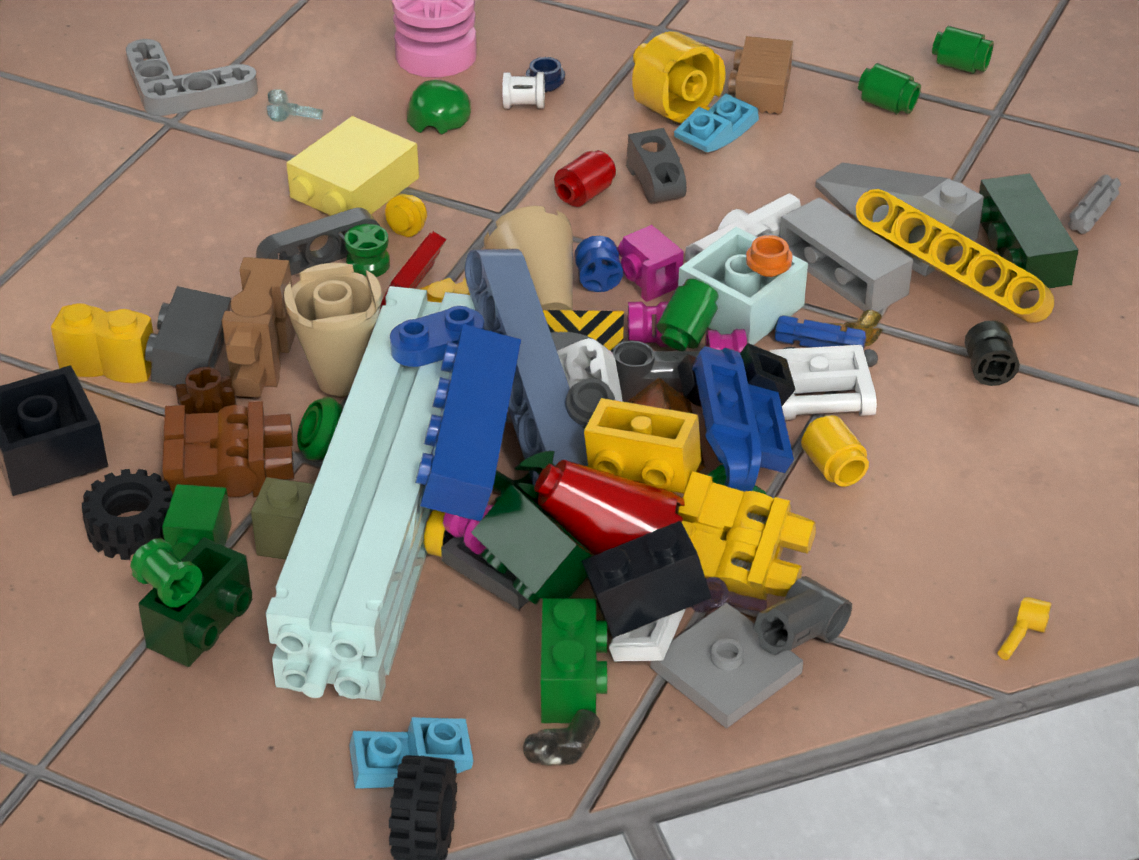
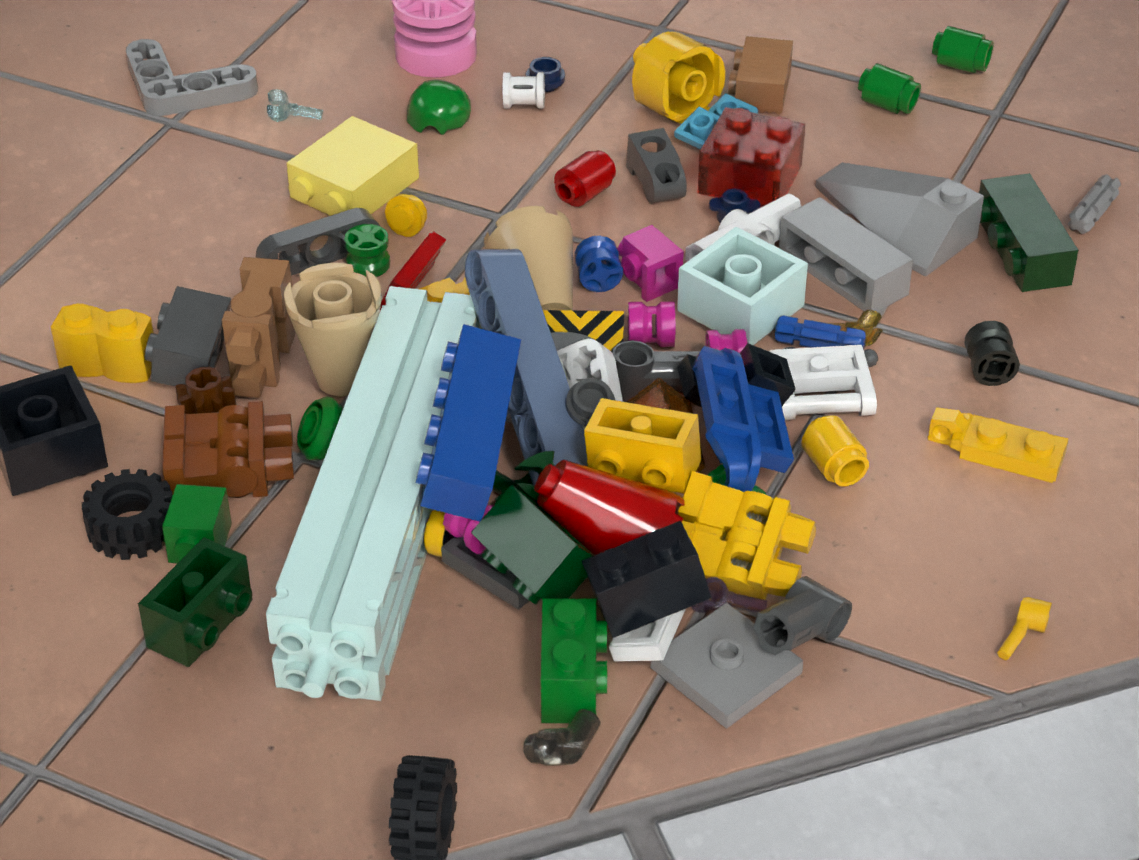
green bush [130,539,202,607] -> none
olive brick [251,477,315,560] -> none
medium azure slope [349,717,474,789] -> none
blue plate [390,306,484,367] -> none
green brick [656,279,719,351] -> none
orange plate [746,235,793,277] -> none
yellow beam [856,189,1054,323] -> none
none -> clear red brick [697,107,805,207]
none -> dark blue plate [709,188,760,223]
none -> yellow hinge [928,407,1069,483]

